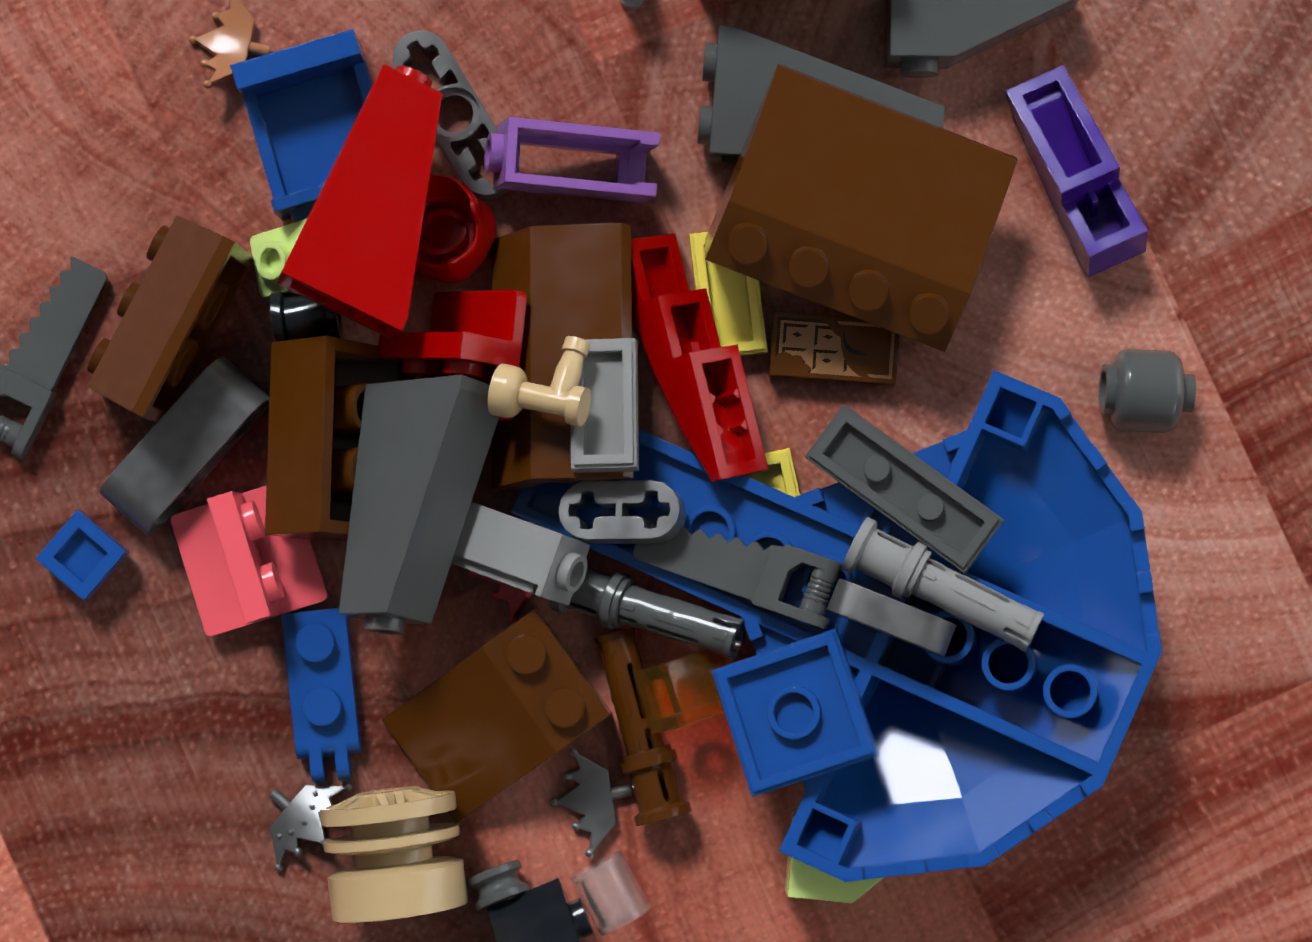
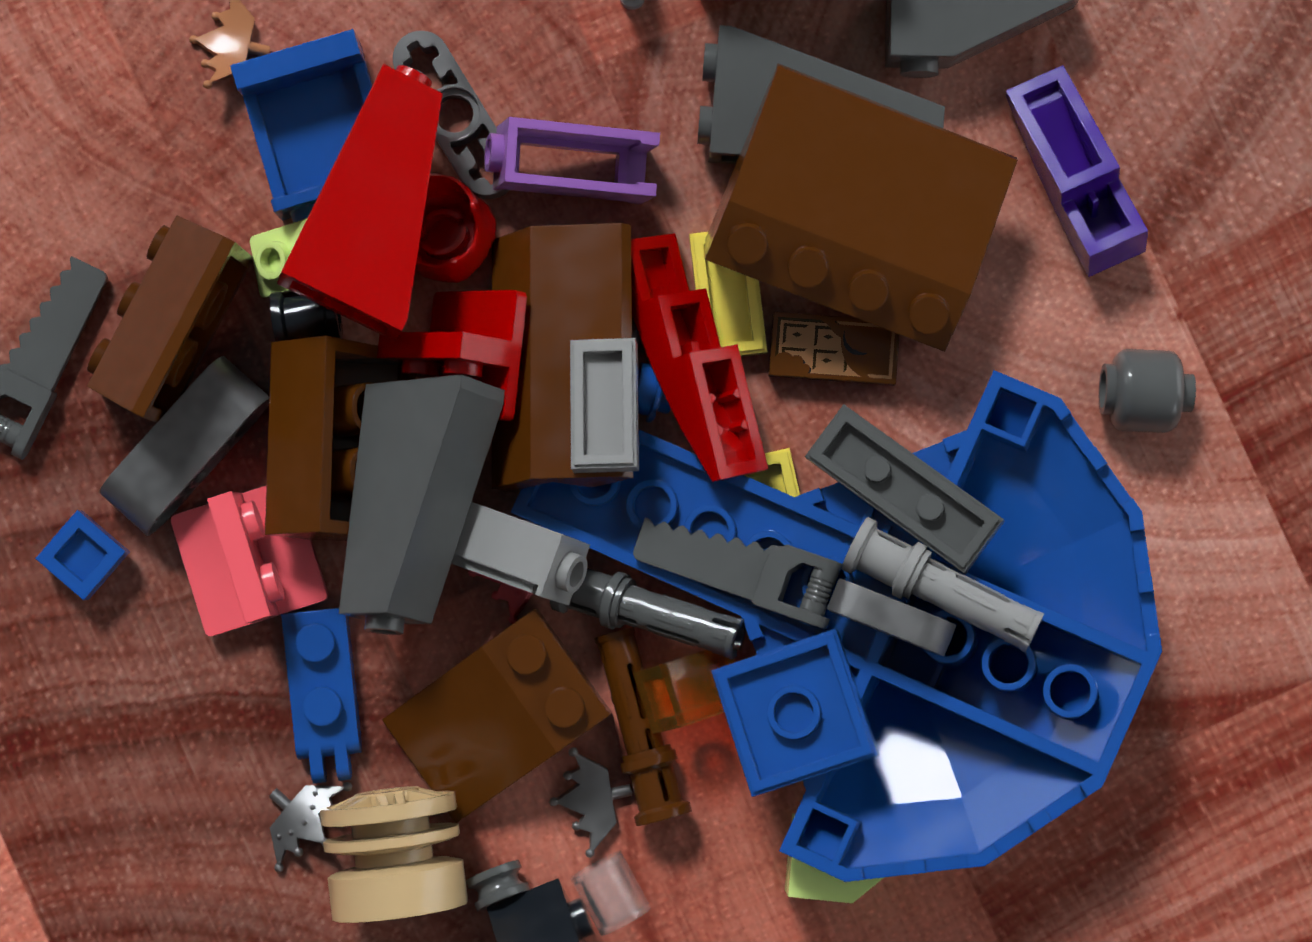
tan piece [488,336,591,427] -> none
flat silver beam [559,480,686,544] -> none
none -> blue plate [638,362,671,423]

